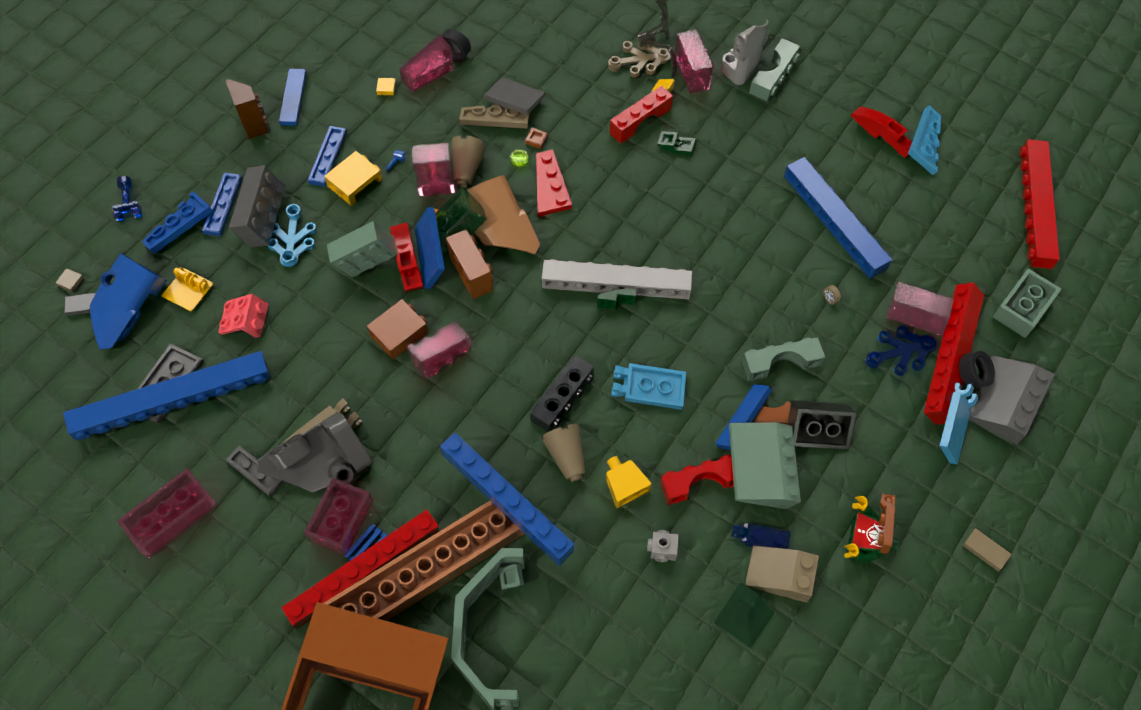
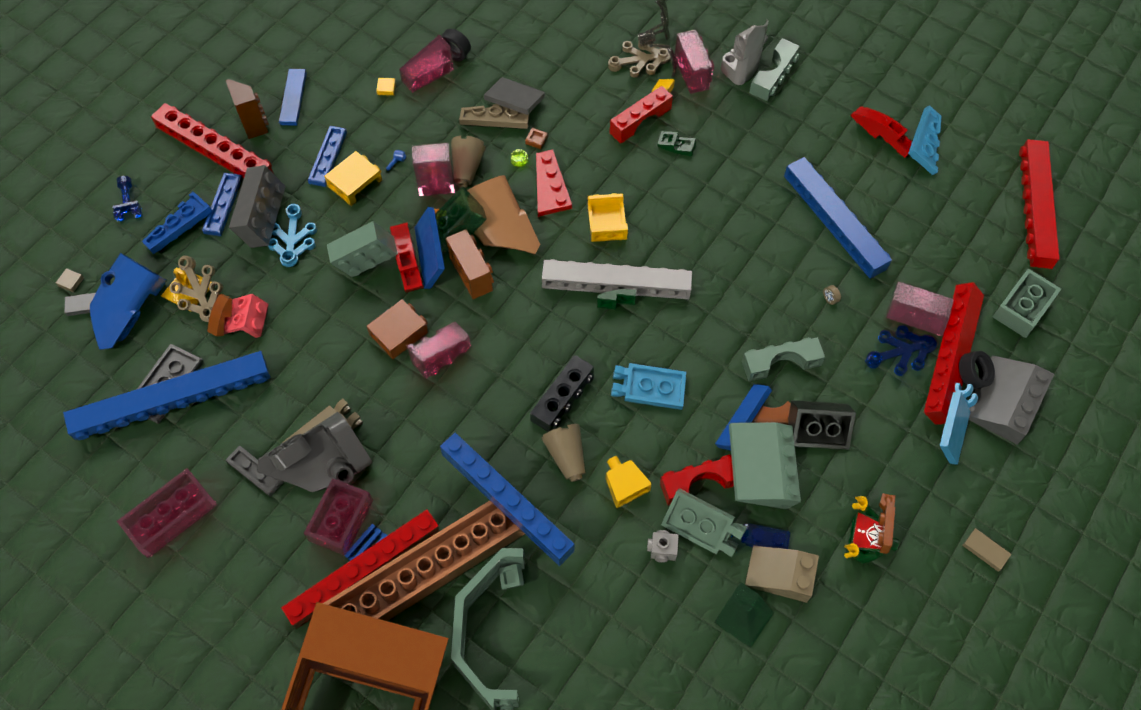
none -> red brick [151,103,274,179]
none -> dark tan plant [170,256,223,322]
none -> dark orange slope [207,294,232,336]
none -> yellow panel [588,193,628,242]
none -> sand green tile [661,488,747,557]

